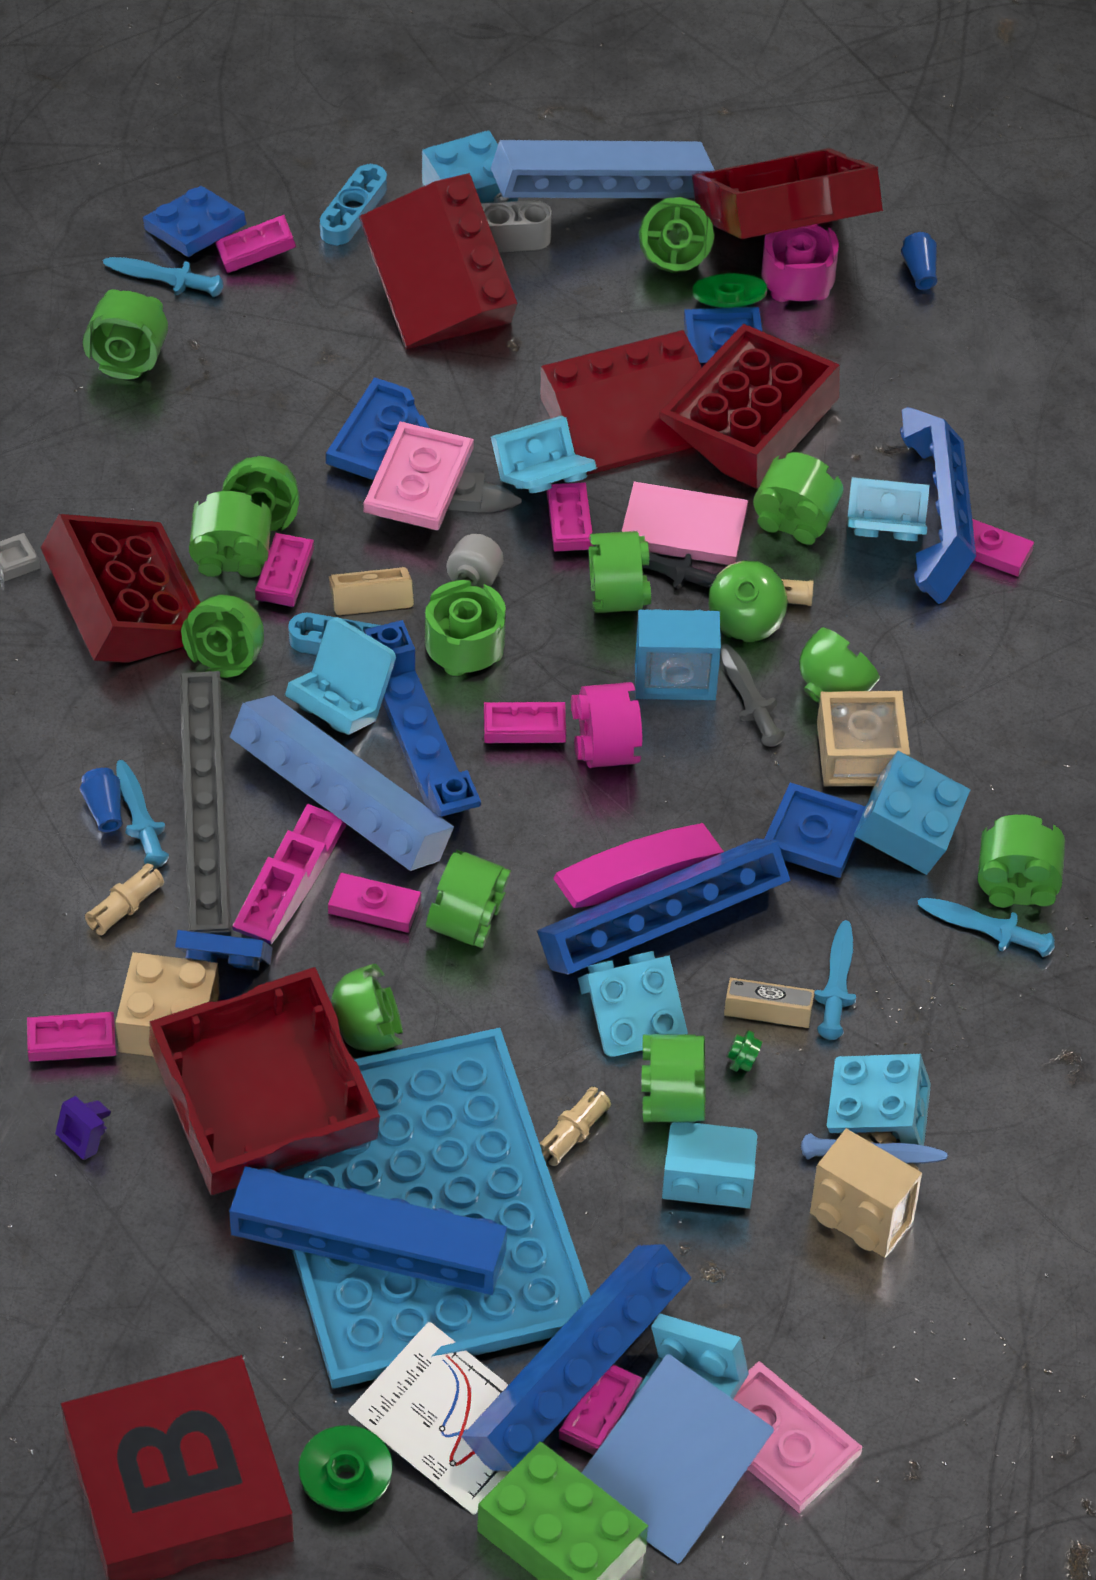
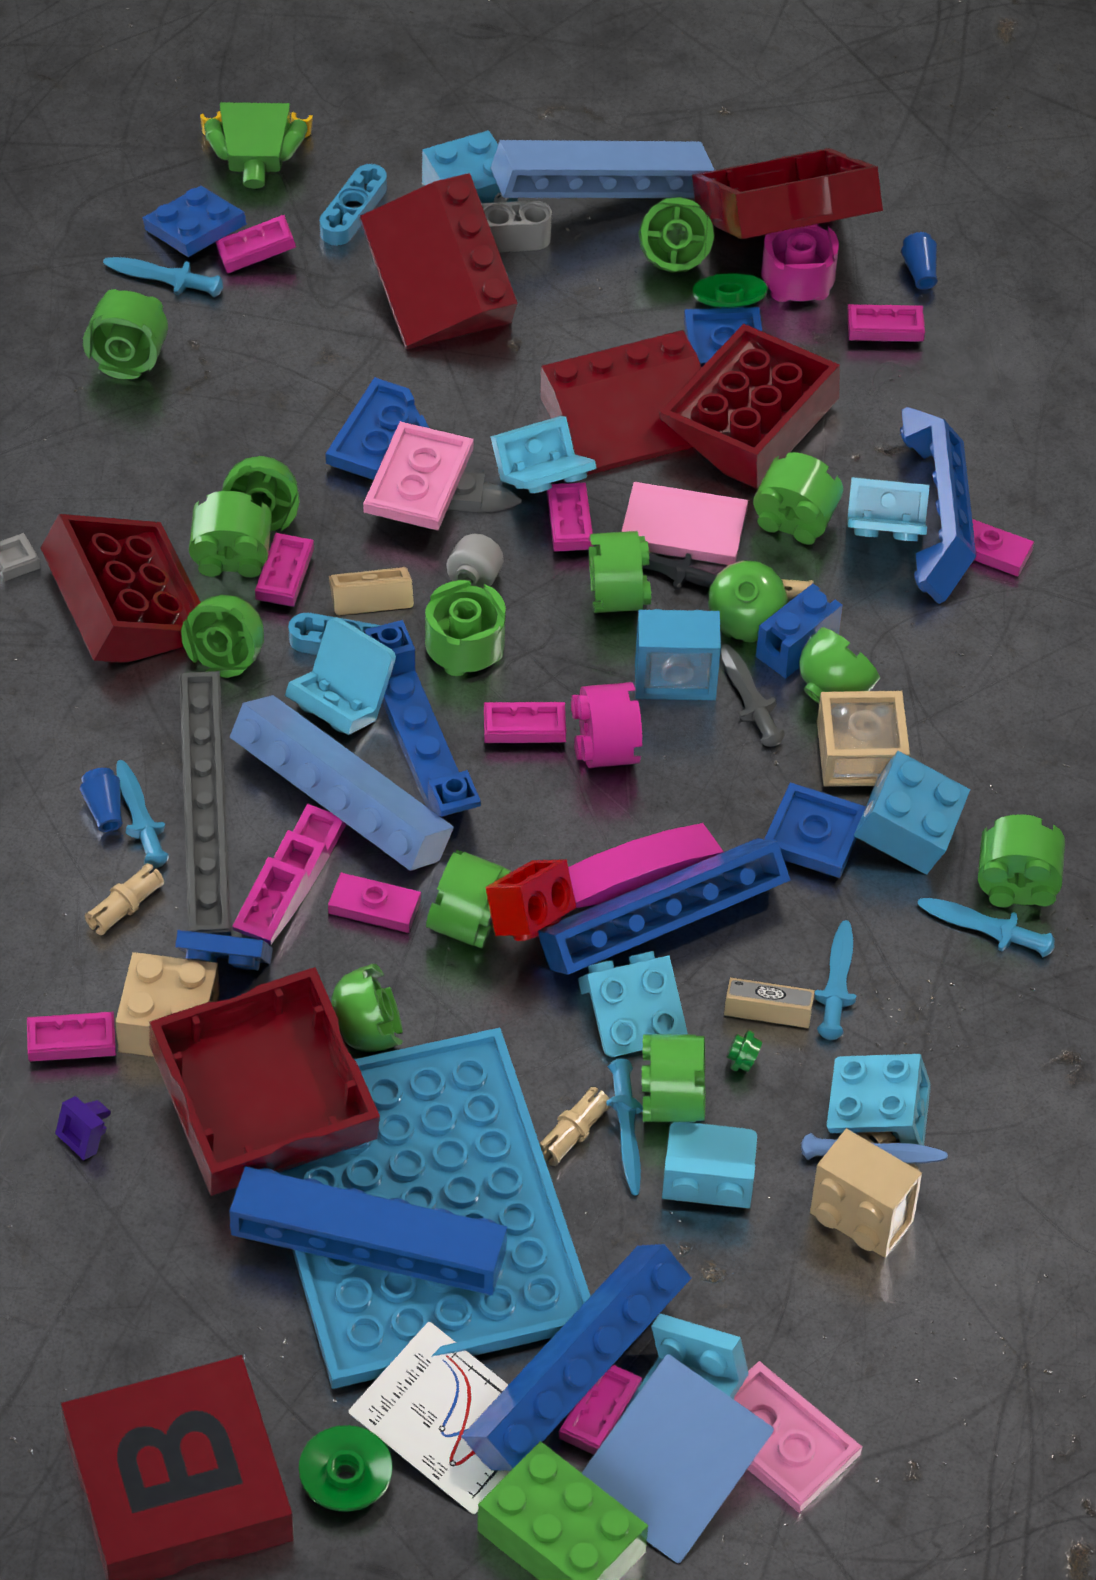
none -> bright green torso [200,102,313,189]
none -> red brick [485,859,576,941]
none -> dark azure sword [606,1058,643,1196]
none -> blue brick [756,583,843,679]
none -> dark pink plate [847,304,925,342]

